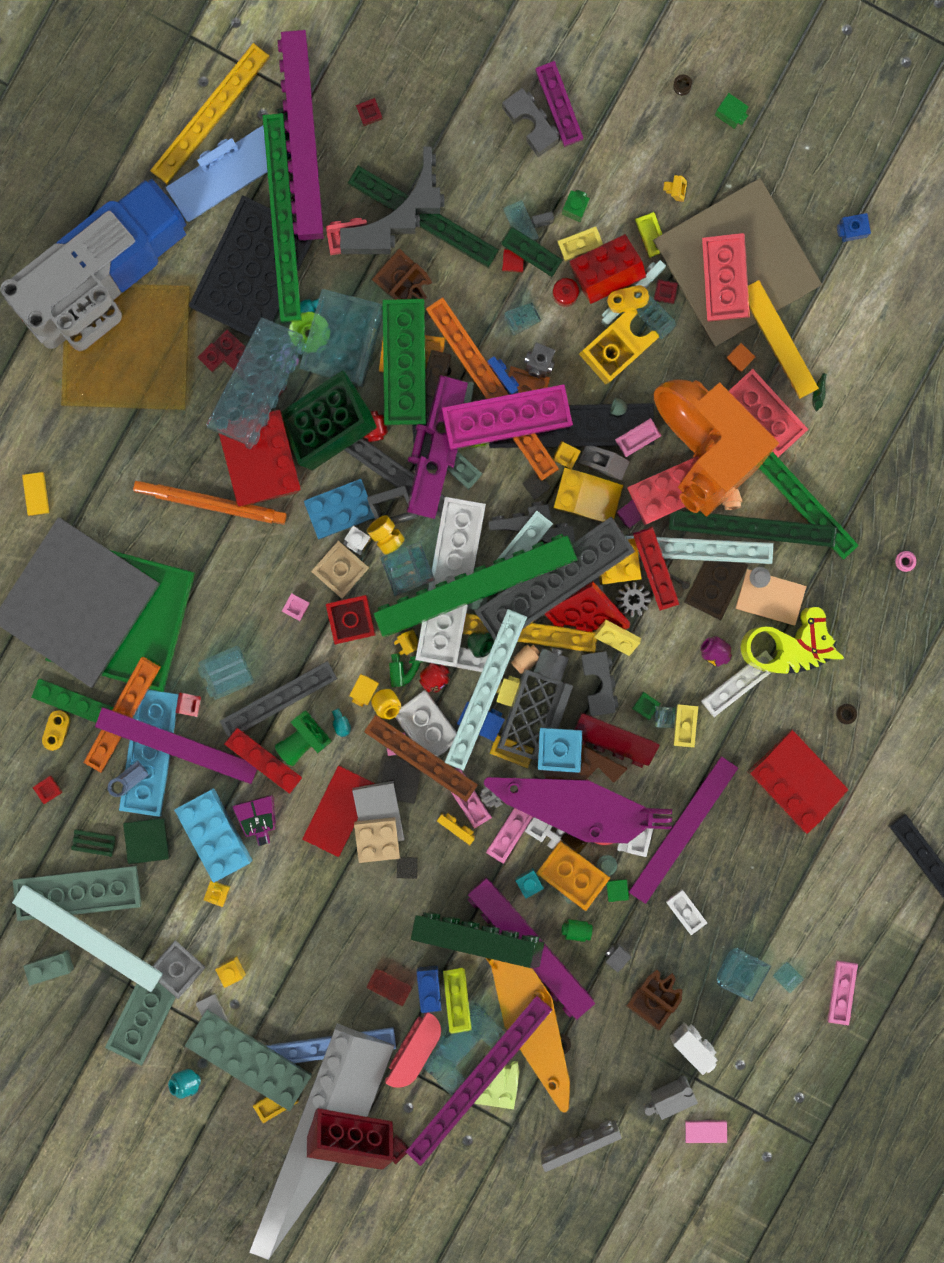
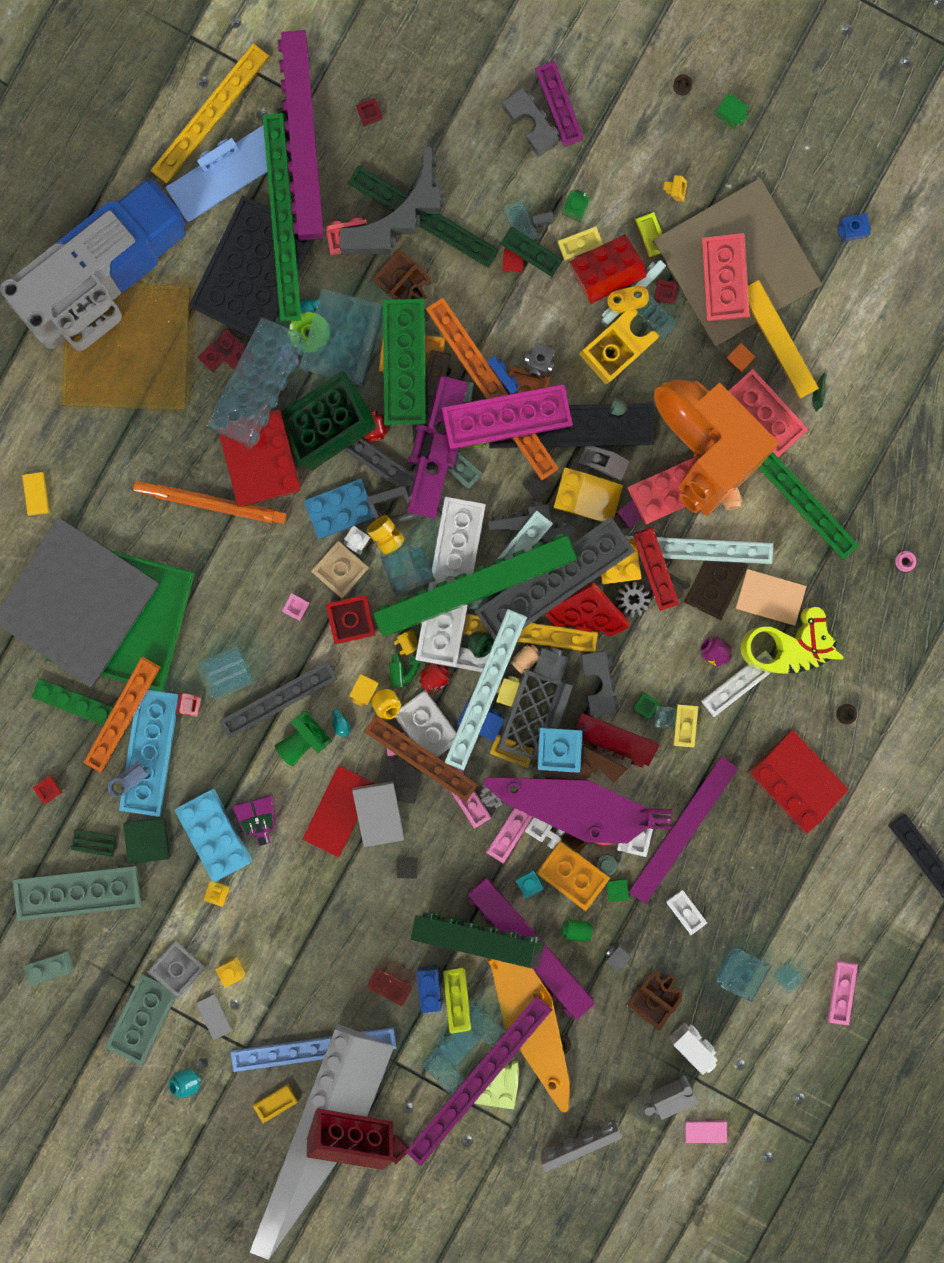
light aqua tile [12,885,163,992] -> none
yellow plate [42,710,70,751] -> none
magenta tile [95,707,257,784] -> none
sand green plate [185,1009,312,1111] -> none
red plate [224,727,302,794] -> none
tan plate [354,817,400,863] -> none
coral brick [385,1012,441,1088] -> none
yellow plate [437,813,475,845] -> none
clear light blue slope [504,303,542,336] -> none
red head [552,278,579,307] -> none
yellow tile [553,441,581,469] -> none
light yellow plate [594,620,641,656] -> none
bright pink tile [615,418,661,458] -> none
dark green tile [668,510,837,547] -> none
light grey plate [749,567,770,588] -> none

